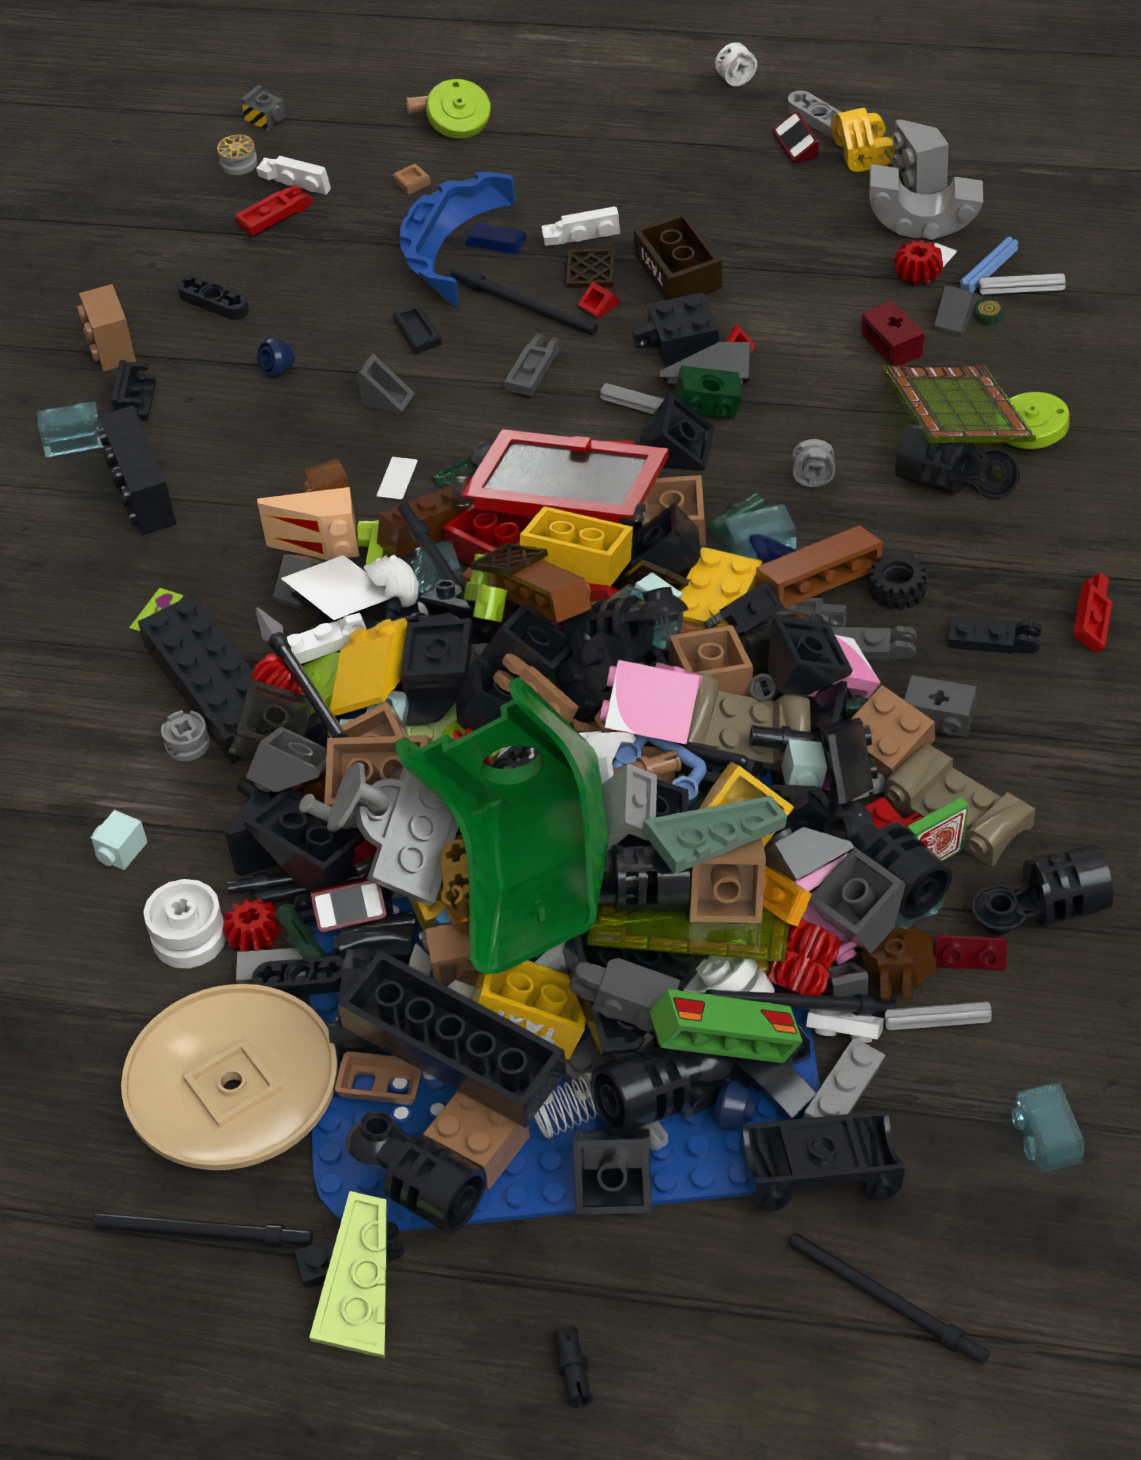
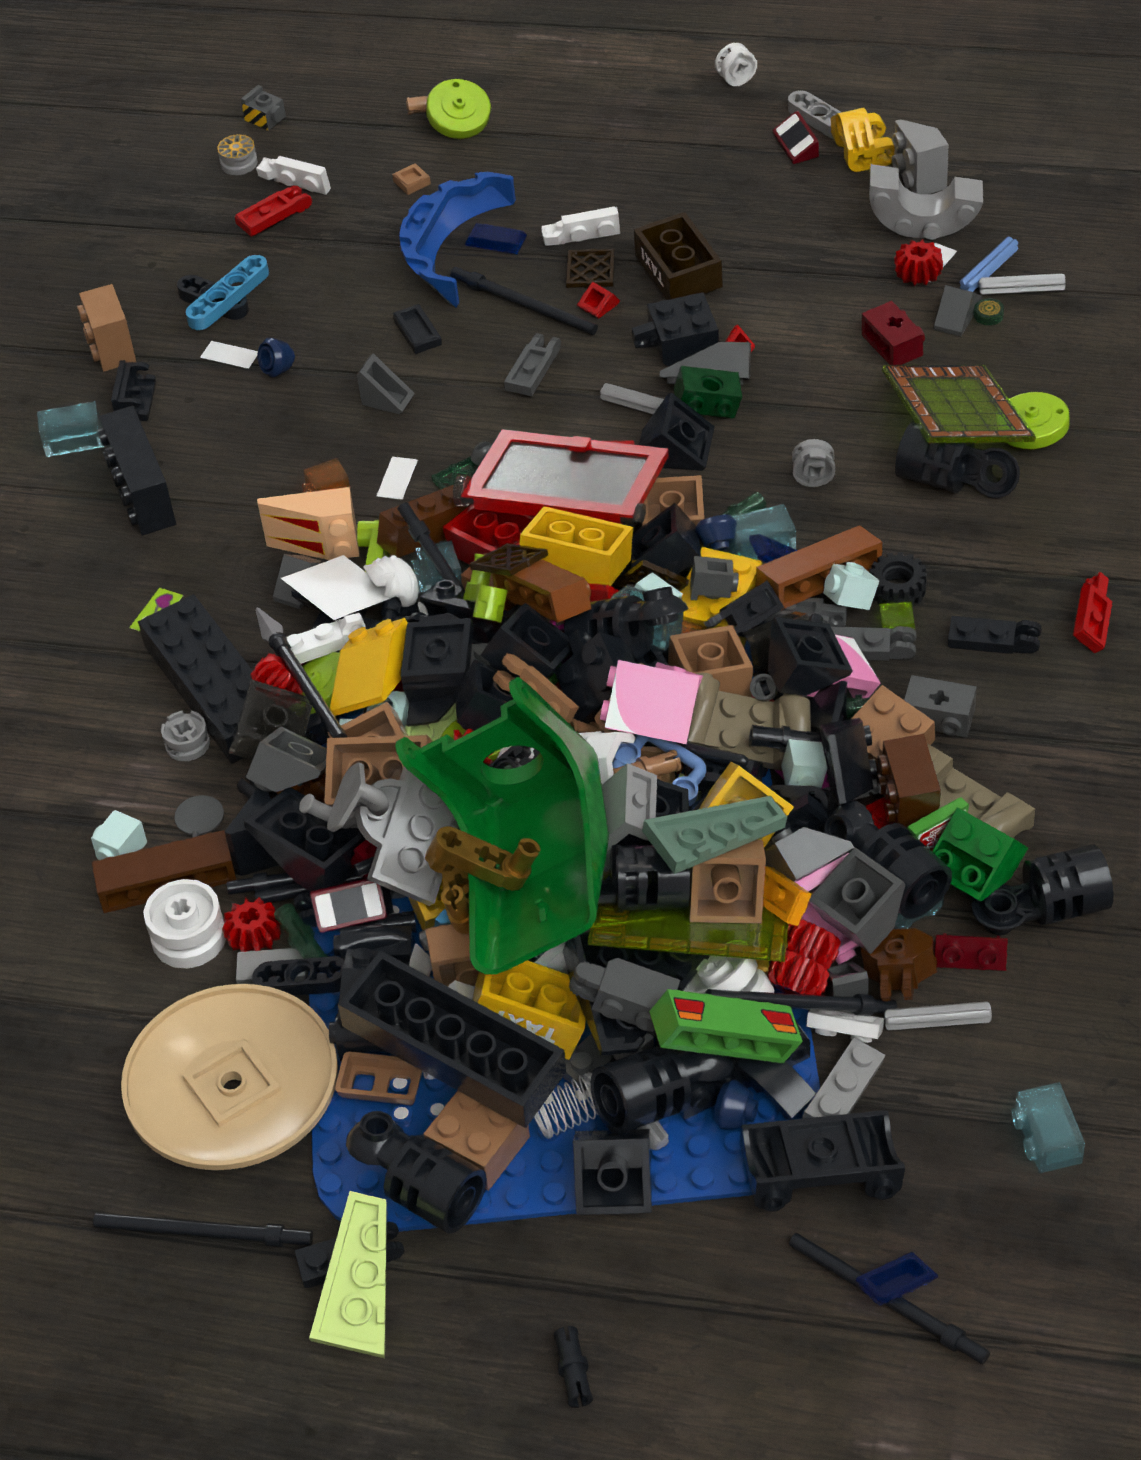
none -> reddish brown brick [92,830,236,913]
none -> dark grey piece [174,795,224,838]
none -> dark azure beam [185,255,269,330]
none -> white sticker [200,341,258,369]
none -> pearl gold beam [425,826,540,891]
none -> dark grey brick [690,556,739,600]
none -> dark blue cone [695,515,737,551]
none -> light aqua brick [823,562,879,610]
none -> clear blue tile [856,1252,938,1307]
none -> reddish brown brick [876,734,941,829]
none -> clear neon green tile [879,602,915,630]
none -> green slope [932,807,1028,902]

